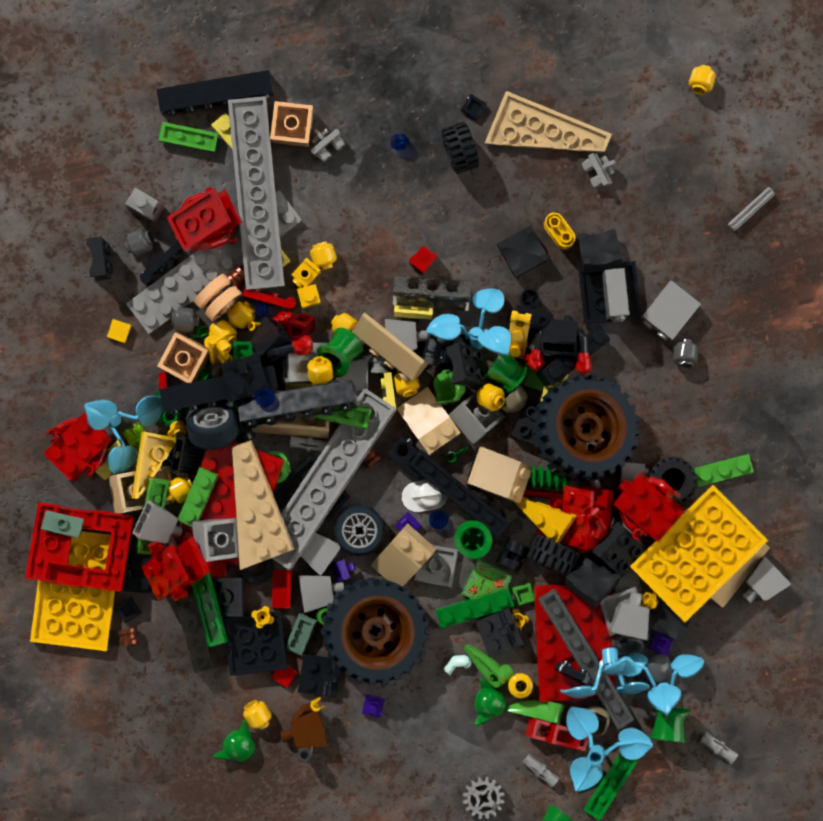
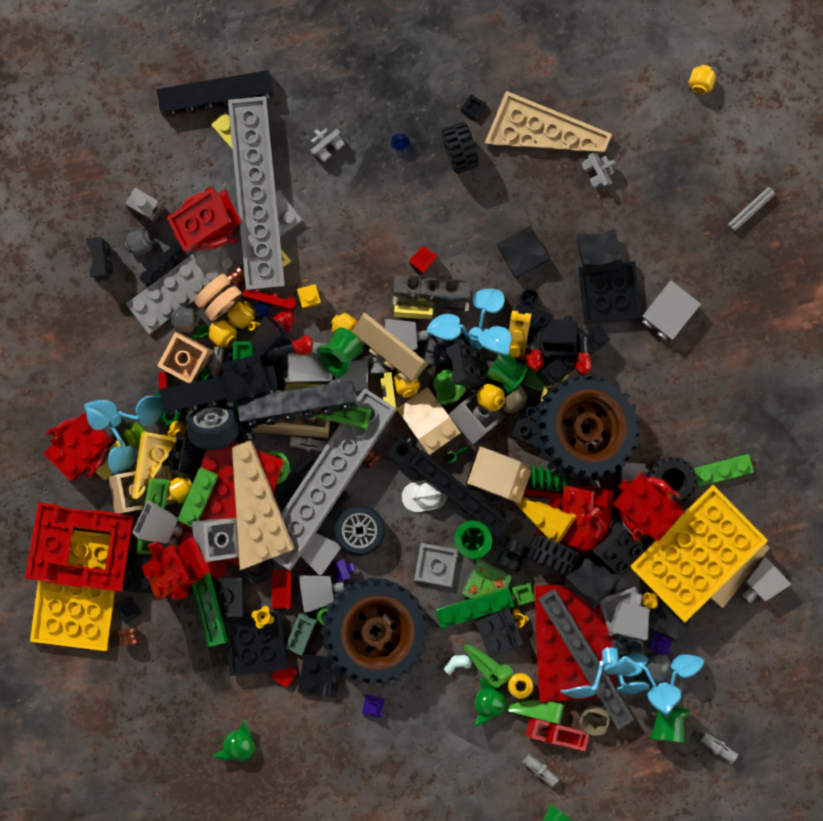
sand green plate [41,510,84,539] -> none
yellow tile [107,319,132,344] -> none
bright green plate [159,122,219,153] -> none
yellow hips [204,331,232,365] -> none
yellow head [243,700,272,730] -> none
clear blue plate [255,388,275,407] -> none
light nougat brick [270,101,314,147] -> none
reddish brown torso [281,698,328,762] -> none
dark red brick [288,312,316,340] -> none
yellow brick [292,257,321,288] -> none
yellow head [307,356,333,386] -> none
yellow head [310,241,337,271] -> none
tan slope [370,523,436,587] -> none
dark purple tile [395,512,421,531] -> none
clear blue plate [429,510,448,529] -> none
light grey gear [463,776,504,819] -> none
yellow brick [544,213,575,250] -> none
black plate [554,660,592,686] -> none
medium azure plant [567,707,653,791] -> none
green plate [583,752,640,821] -> none
light grey brick [602,268,629,323] -> none
dark grey head [673,339,698,369] -> none

